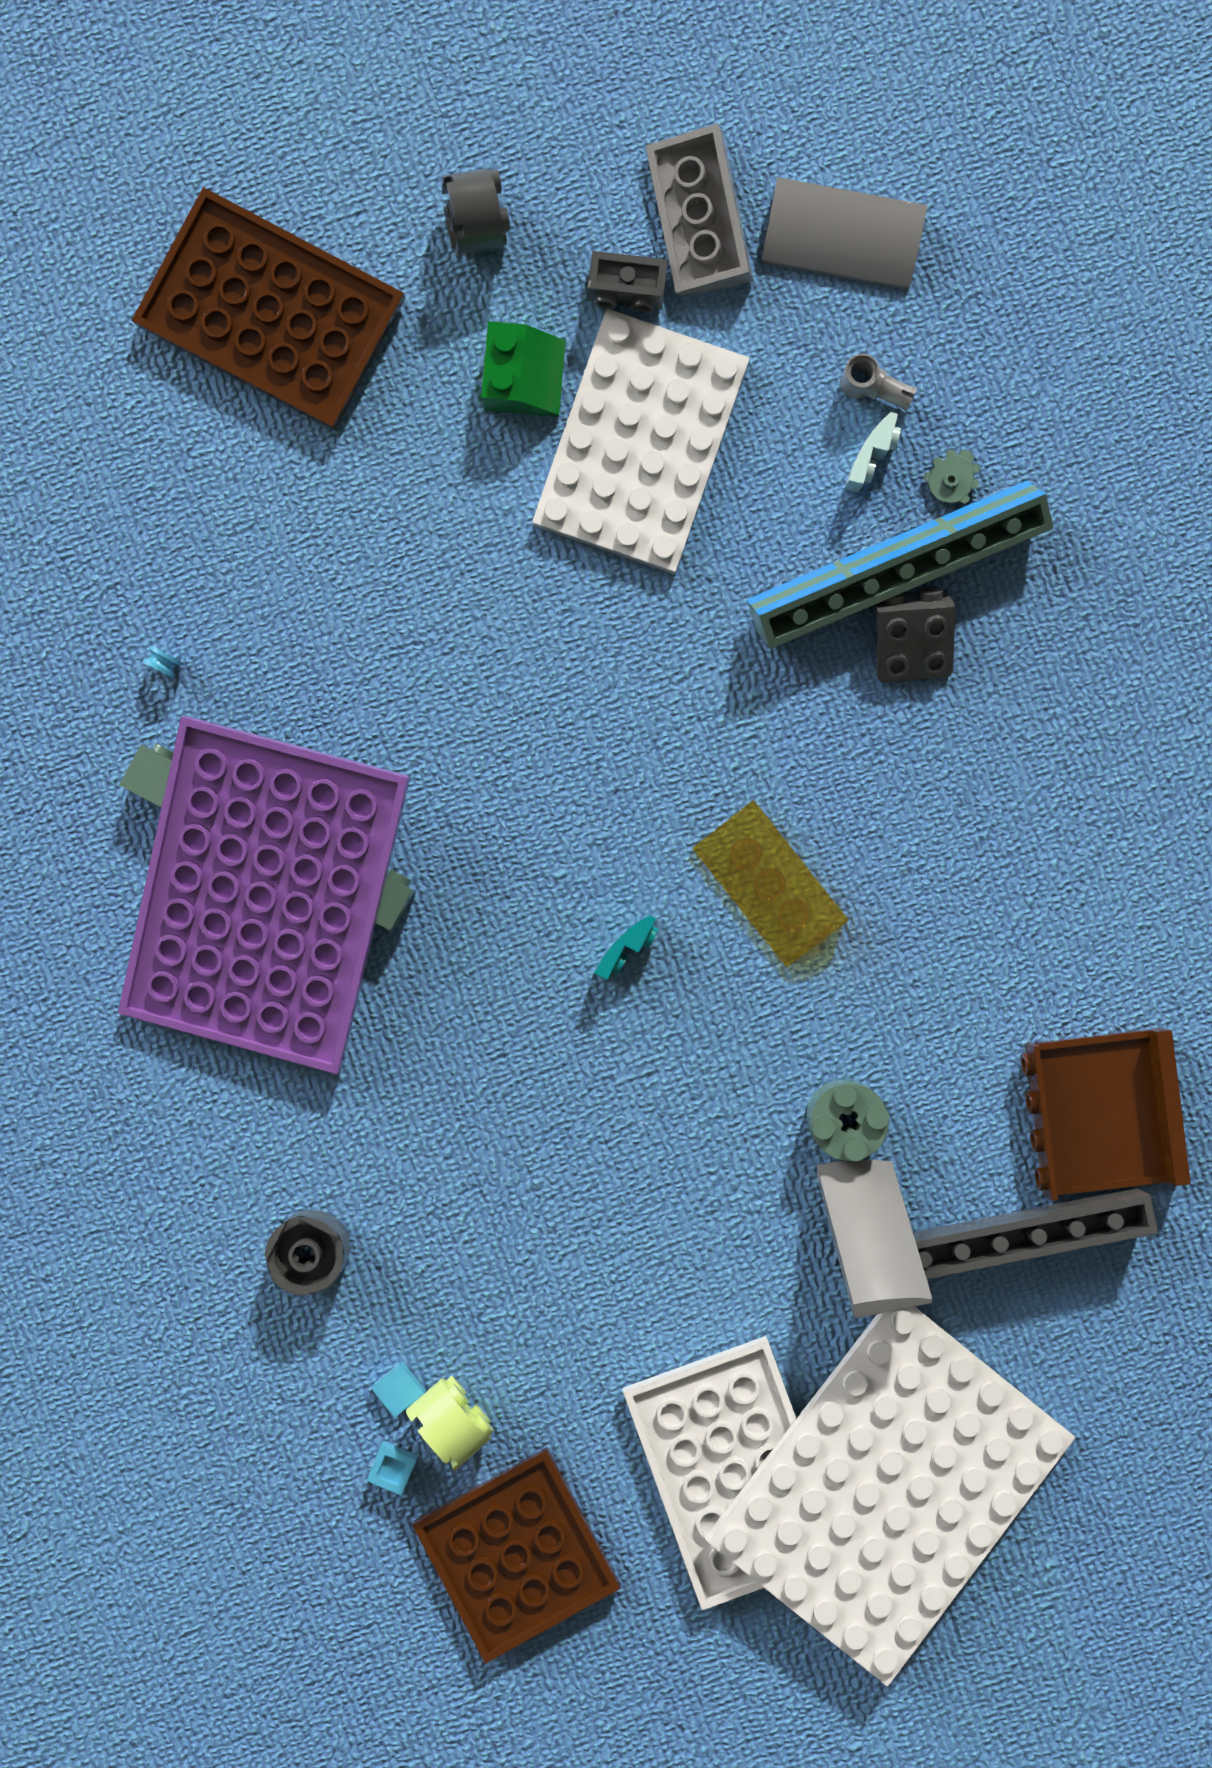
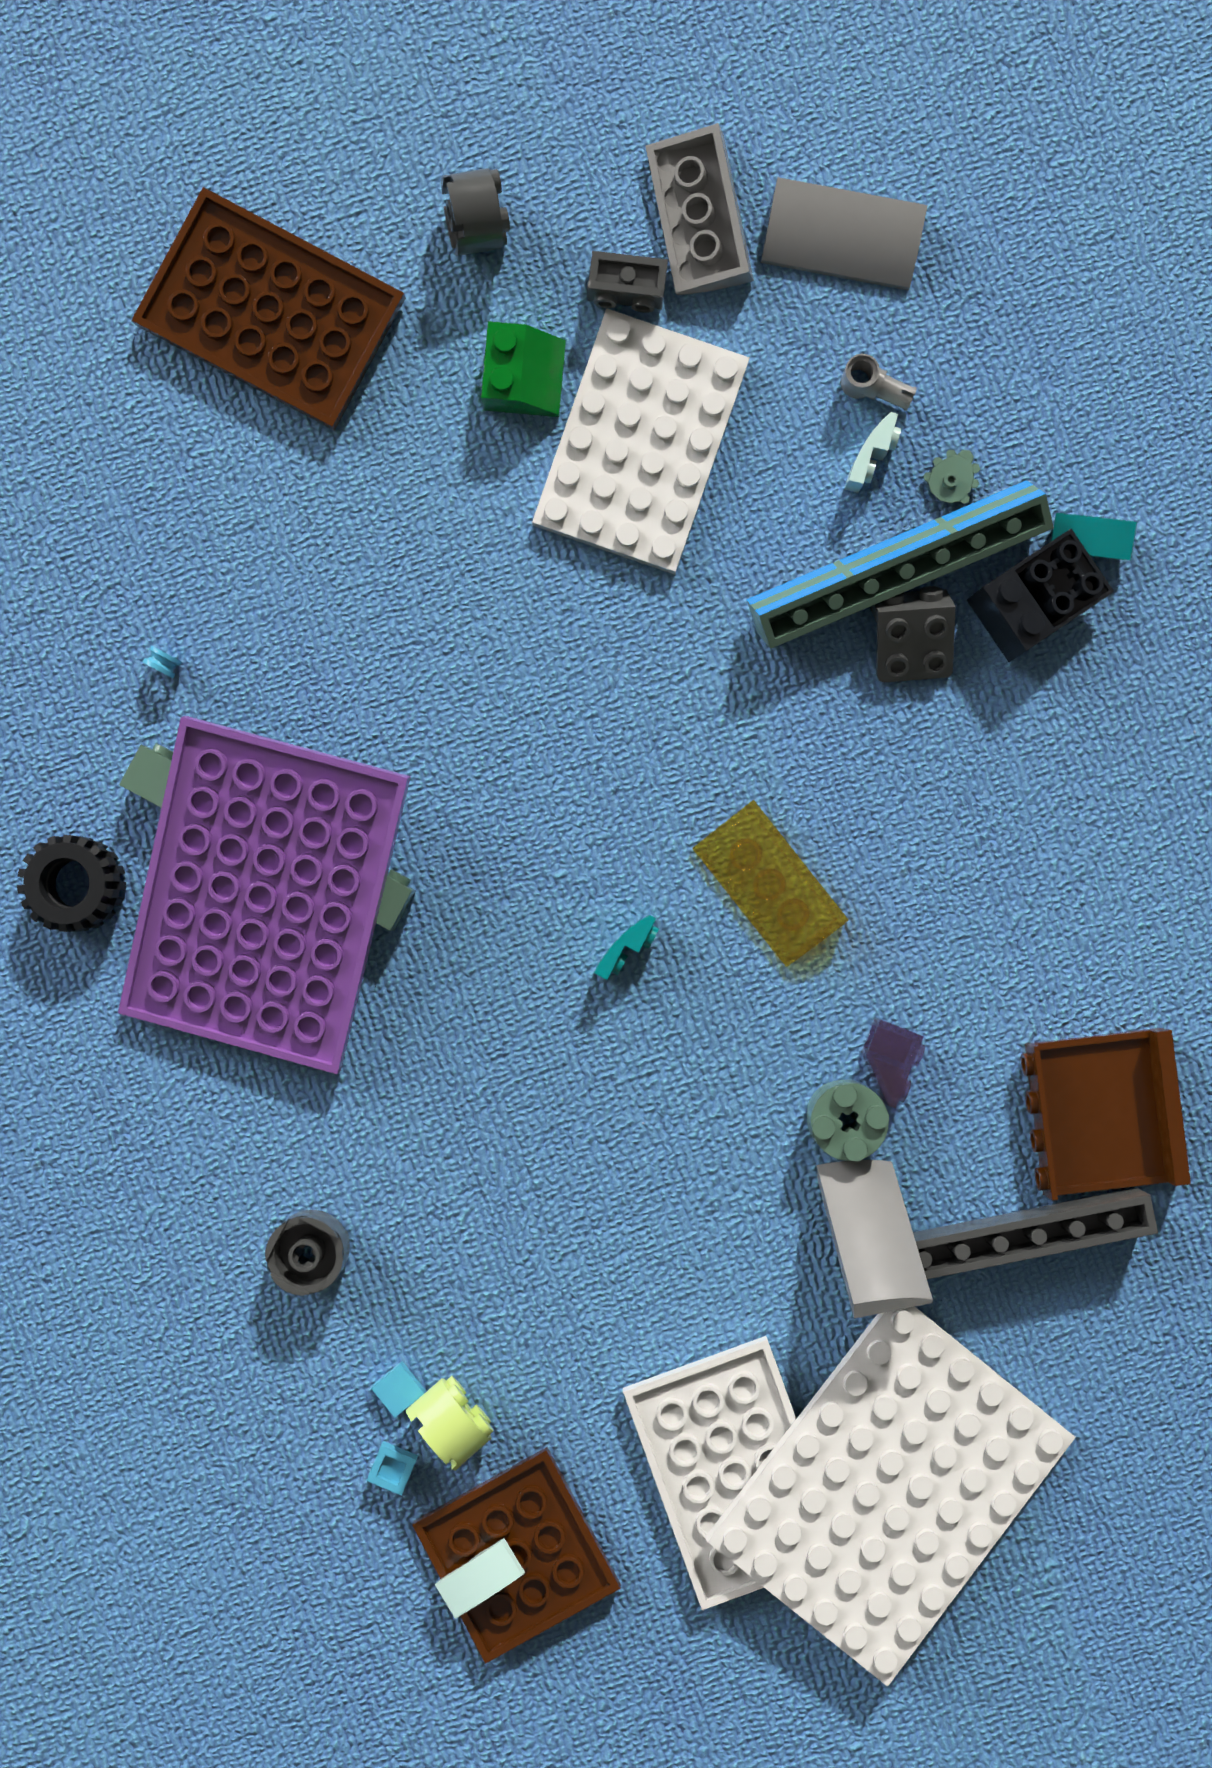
none -> black tyre [17,835,126,932]
none -> light aqua slope [435,1538,525,1619]
none -> clear purple slope [861,1017,925,1109]
none -> black slope [966,529,1114,662]
none -> teal slope [1051,513,1138,561]

